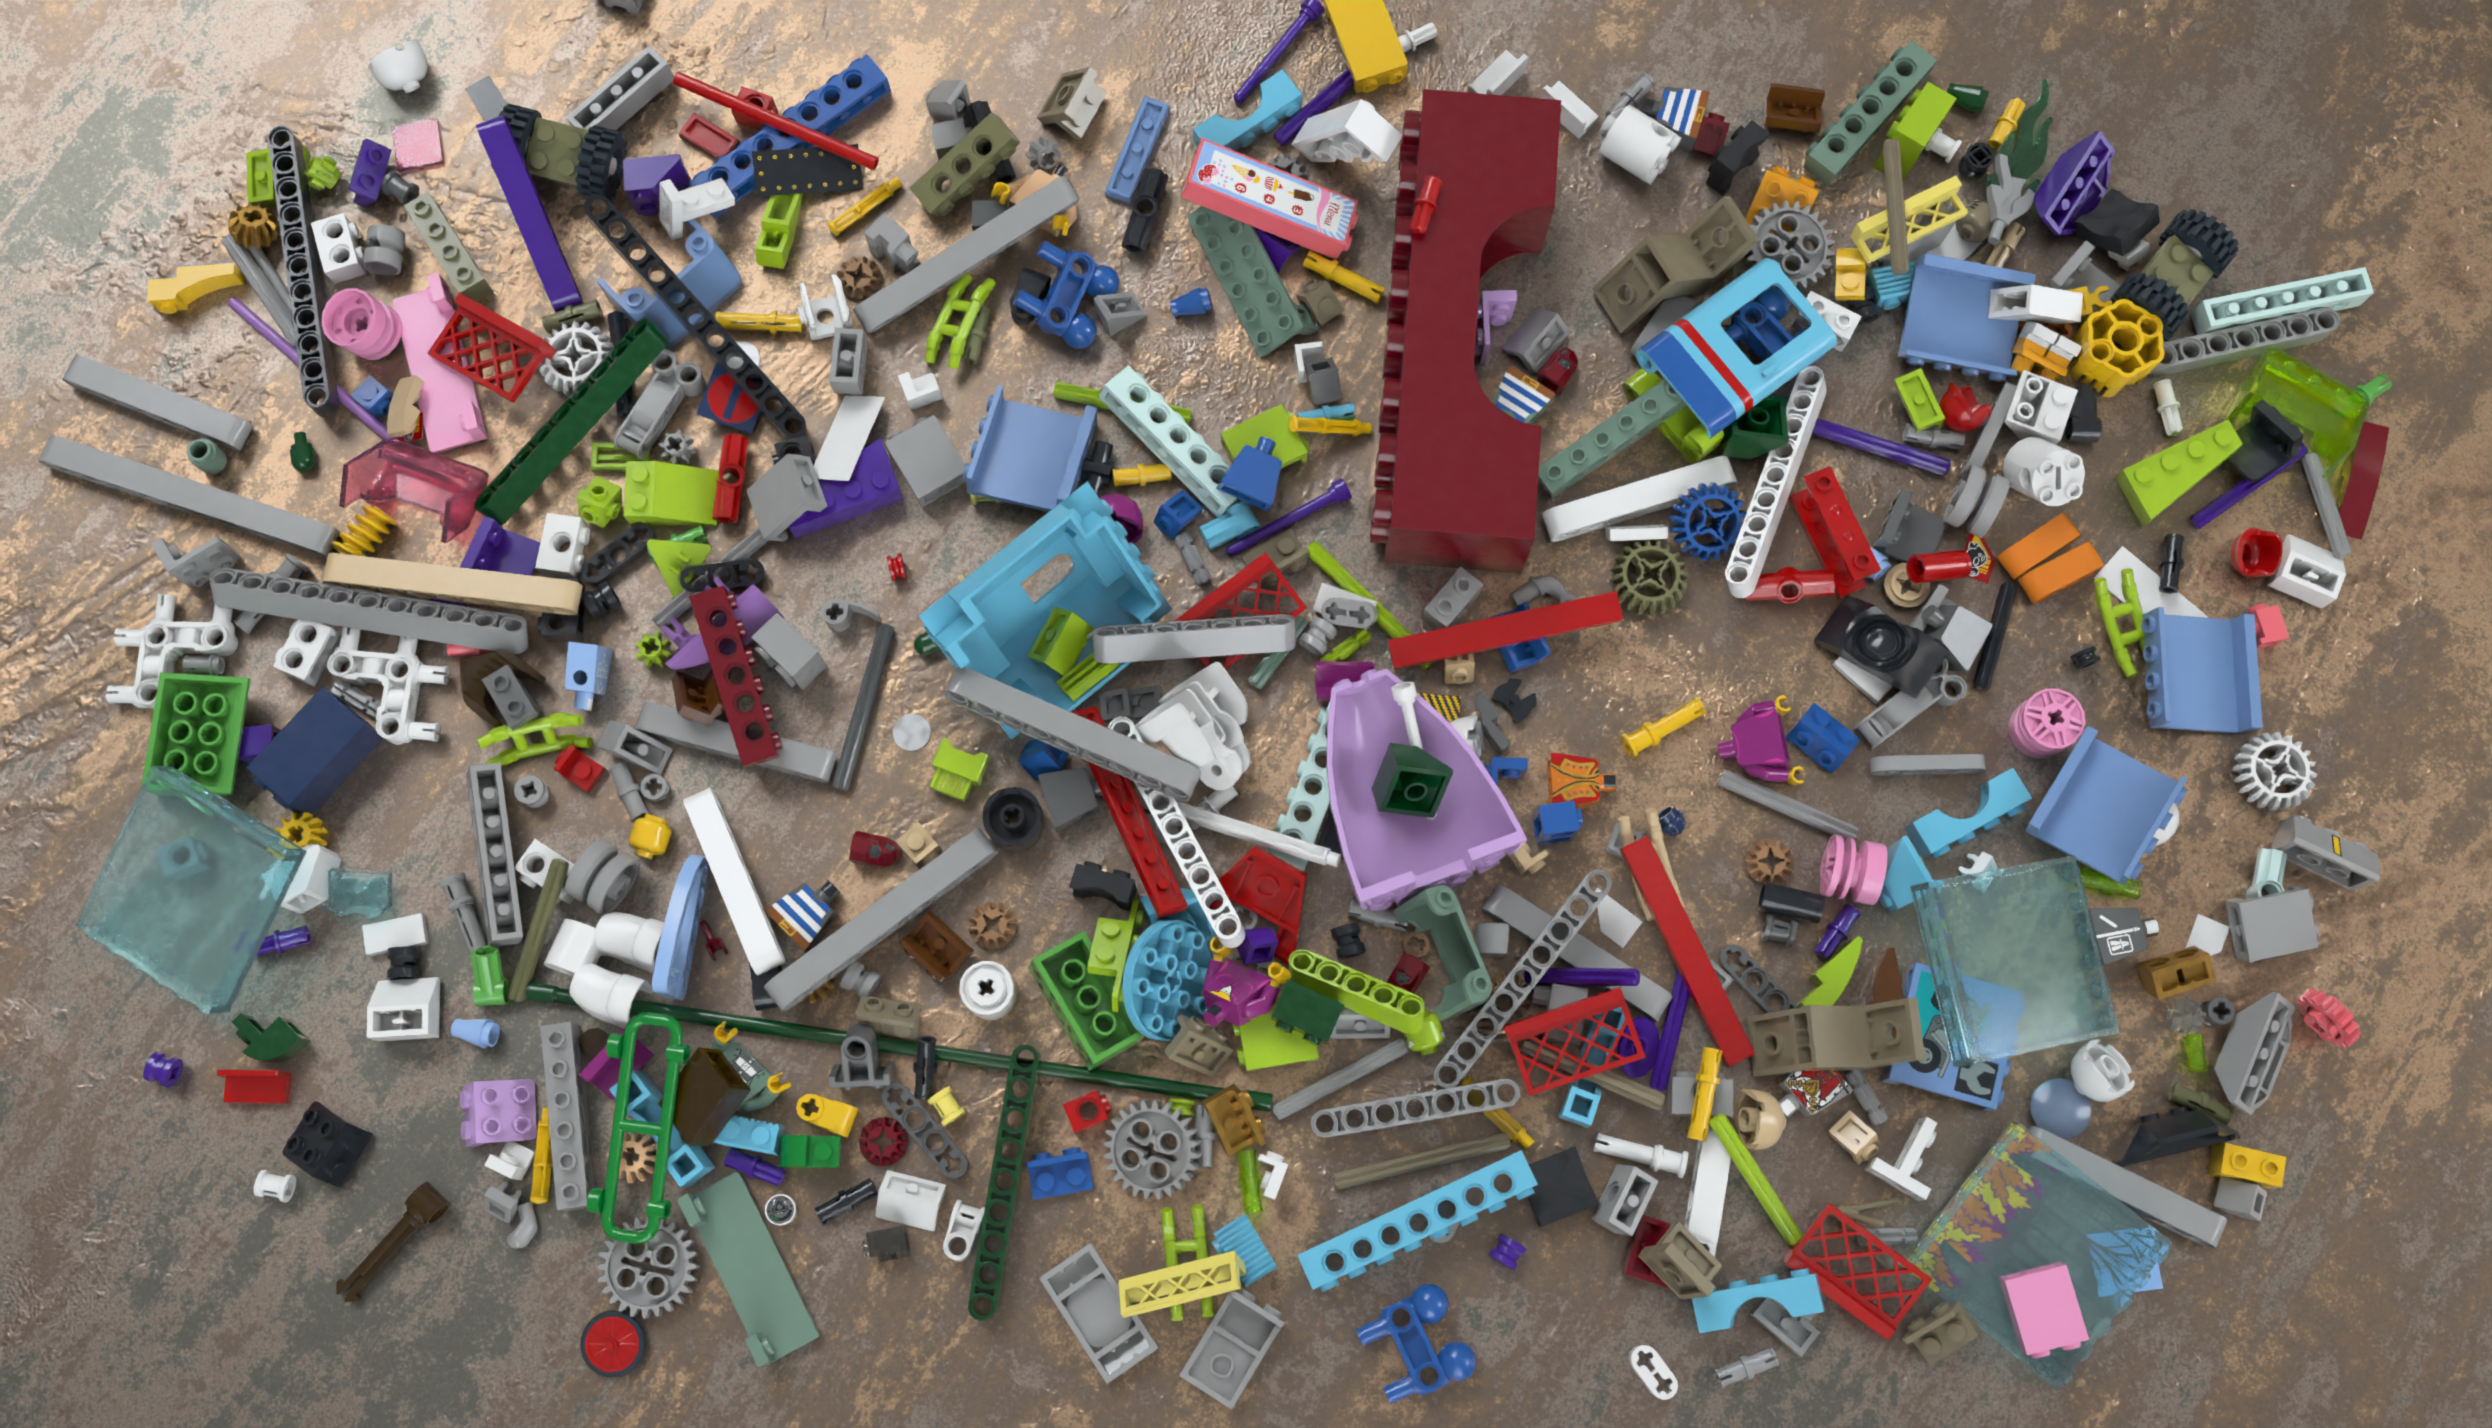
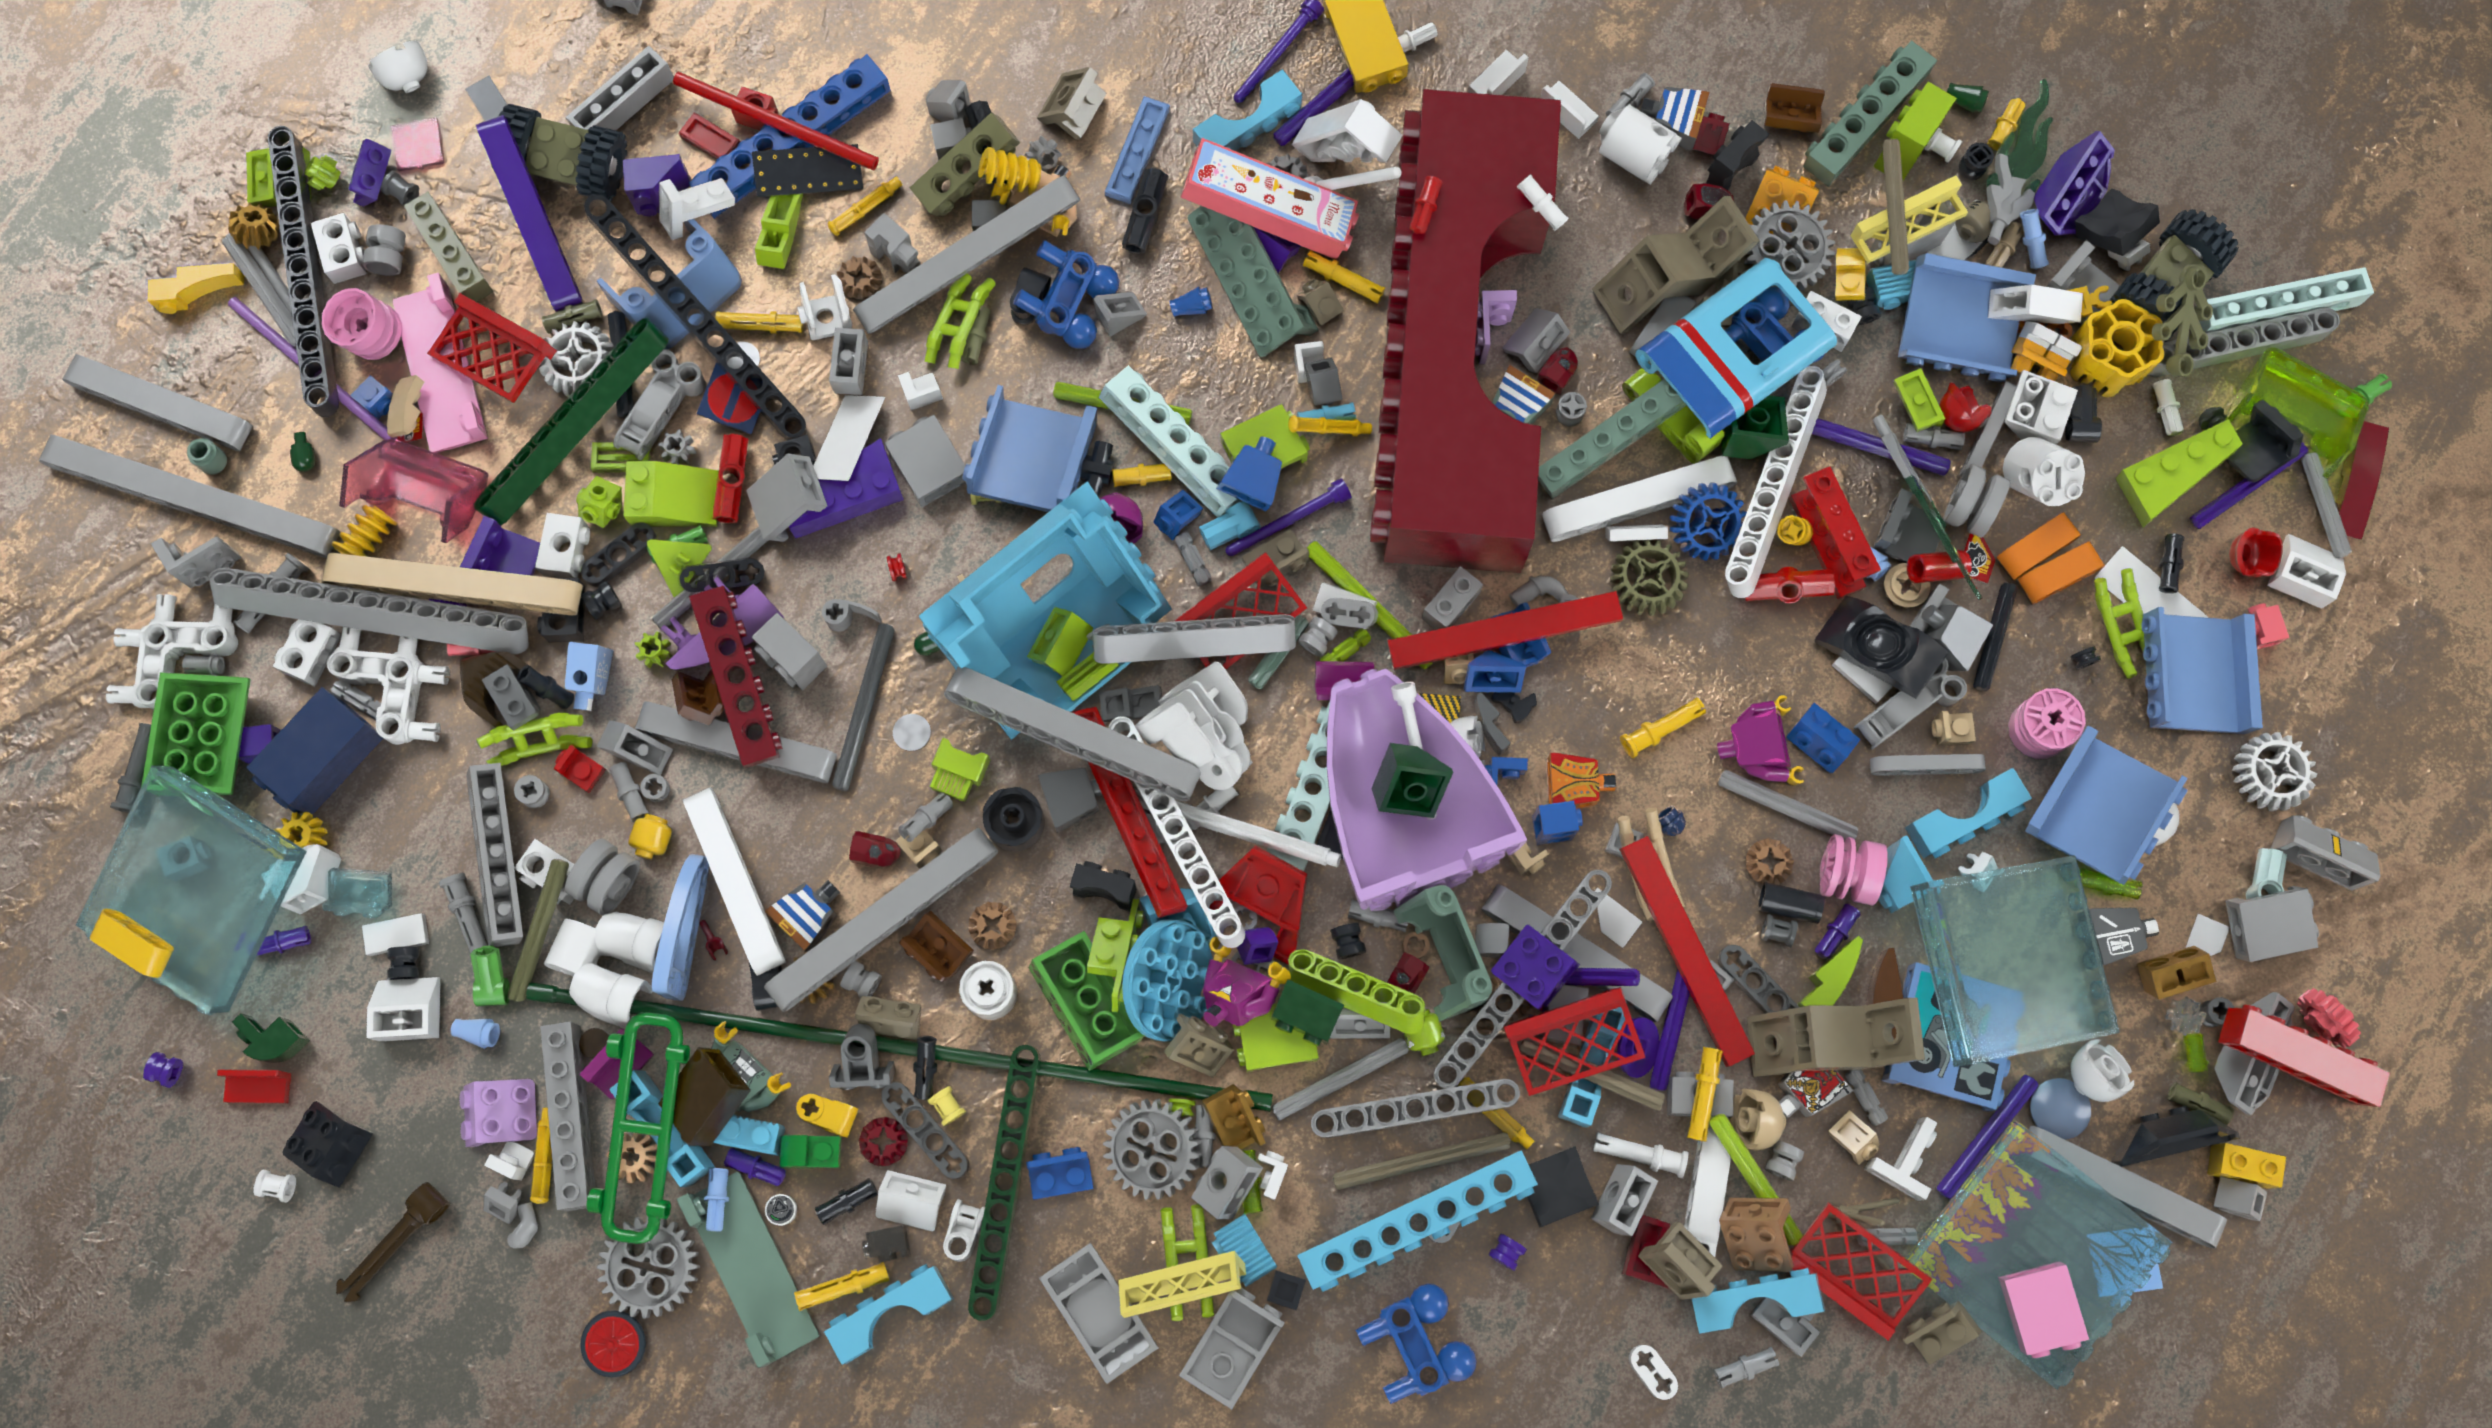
blue panel [1018,739,1070,781] -> none
red brick [1063,1090,1112,1135] -> none
none -> yellow beam [89,908,174,978]
none -> dark grey pin [110,723,151,814]
none -> black pin [517,665,574,709]
none -> light blue axle [704,1168,729,1232]
none -> yellow pin [794,1262,889,1311]
none -> medium azure arch [824,1264,954,1365]
none -> light grey pin [898,792,953,842]
none -> yellow piece [978,147,1042,195]
none -> light grey brick [1191,1146,1263,1219]
none -> black brick [1266,1270,1306,1310]
none -> white piece [1304,167,1402,190]
none -> blue slope [1464,650,1526,693]
none -> dark purple bracket [1491,924,1580,1012]
none -> white pin [1517,174,1569,231]
none -> light grey wheel [1556,392,1587,427]
none -> dark red rock [1684,183,1735,219]
none -> medium nougat bracket [1719,1198,1794,1272]
none -> light grey wheel [1764,1141,1804,1181]
none -> yellow wheel [1777,515,1813,546]
none -> light grey bush [1822,359,1847,386]
none -> piece [1872,415,1983,601]
none -> tan bracket [1932,711,1976,745]
none -> dark purple axle [1936,1075,2039,1199]
none -> light blue pin [2020,209,2049,269]
none -> olive plant [2152,264,2213,377]
none -> pearl dark grey plate [2199,407,2230,430]
none -> brick [2218,1004,2390,1107]

